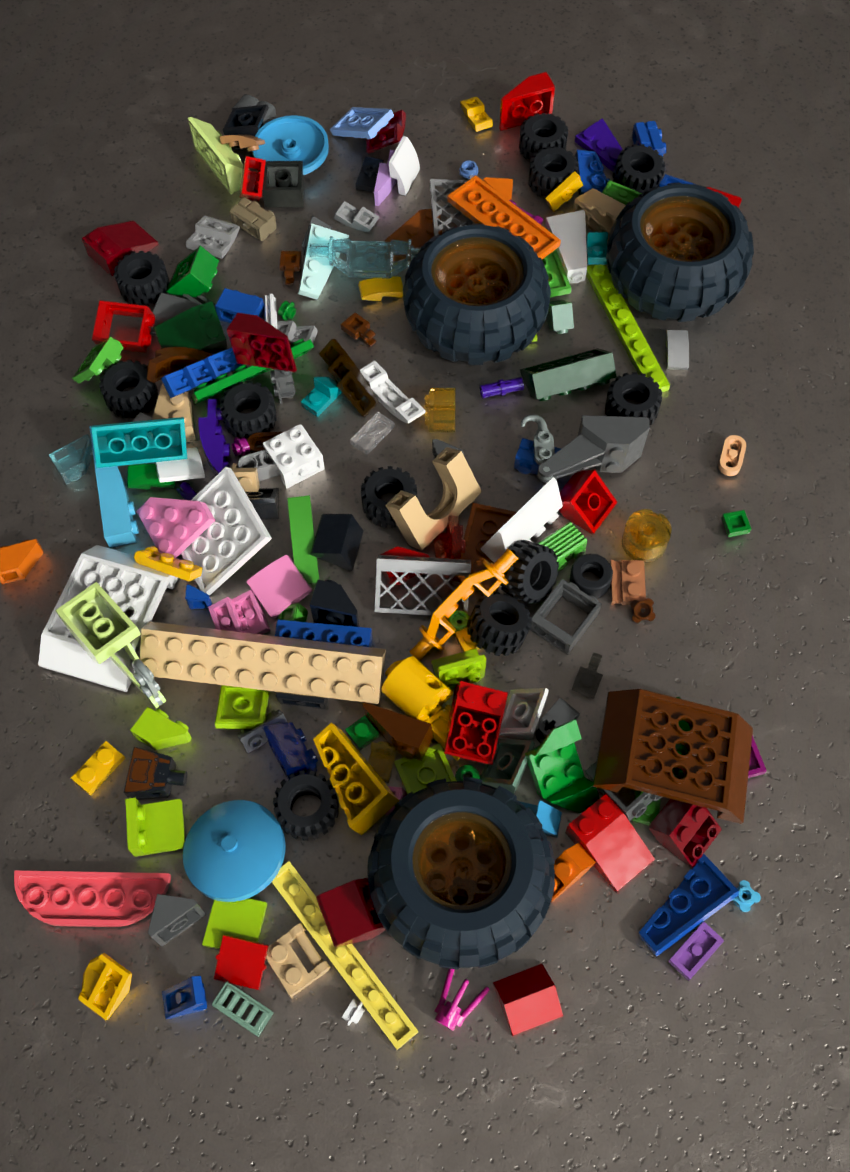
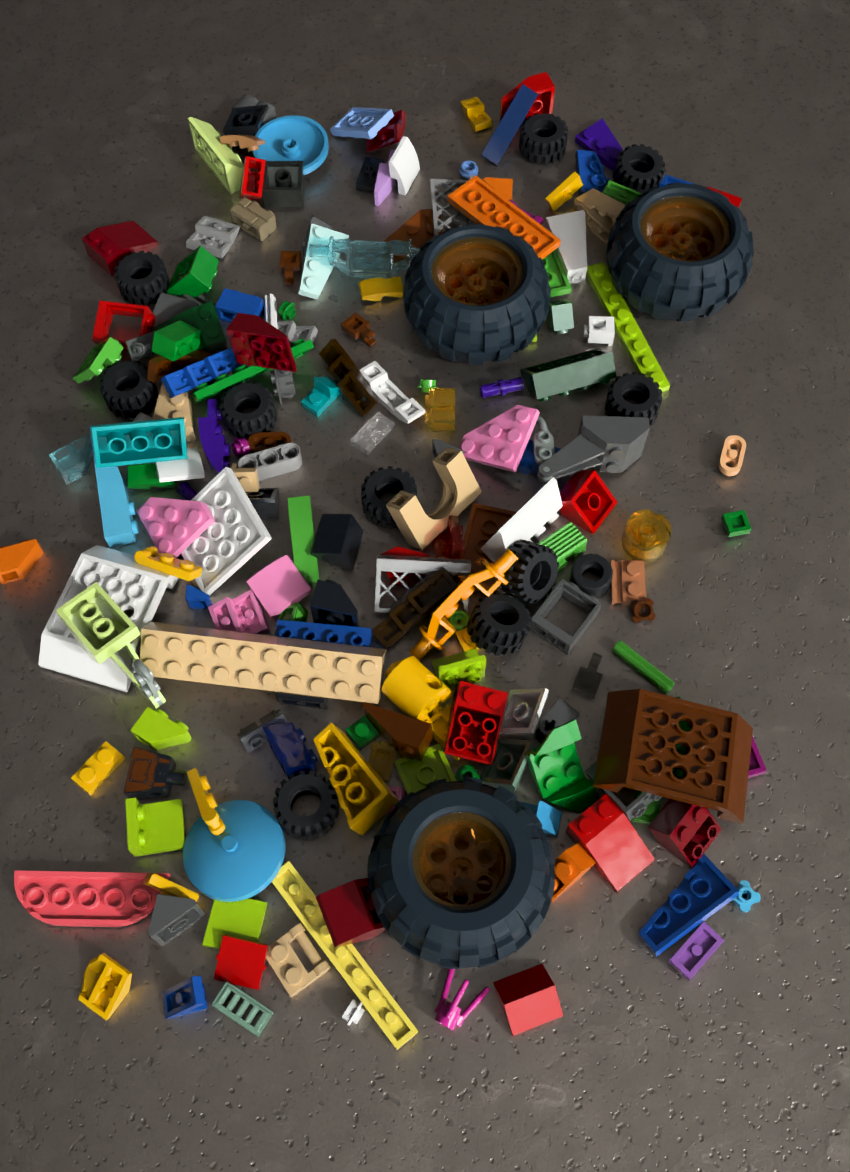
lime tile [215,685,270,729] -> none
white bracket [263,424,325,489] -> none
light grey slope [334,201,379,232] -> none
black tyre [528,146,579,198] -> none
teal slope [586,232,608,265] -> none
blue brick [632,121,666,157] -> none
light grey slope [666,330,689,370] -> none
none -> dark grey hinge [126,331,155,362]
none -> yellow plate [143,873,199,902]
none -> green brick [152,320,201,361]
none -> yellow plate [187,768,225,835]
none -> dark brown slope [372,568,458,650]
none -> bright green plate [417,379,438,393]
none -> bright pink plate [459,405,540,473]
none -> dark blue slope [481,84,539,166]
none -> white brick [583,316,615,346]
none -> bright green axle [613,640,675,693]

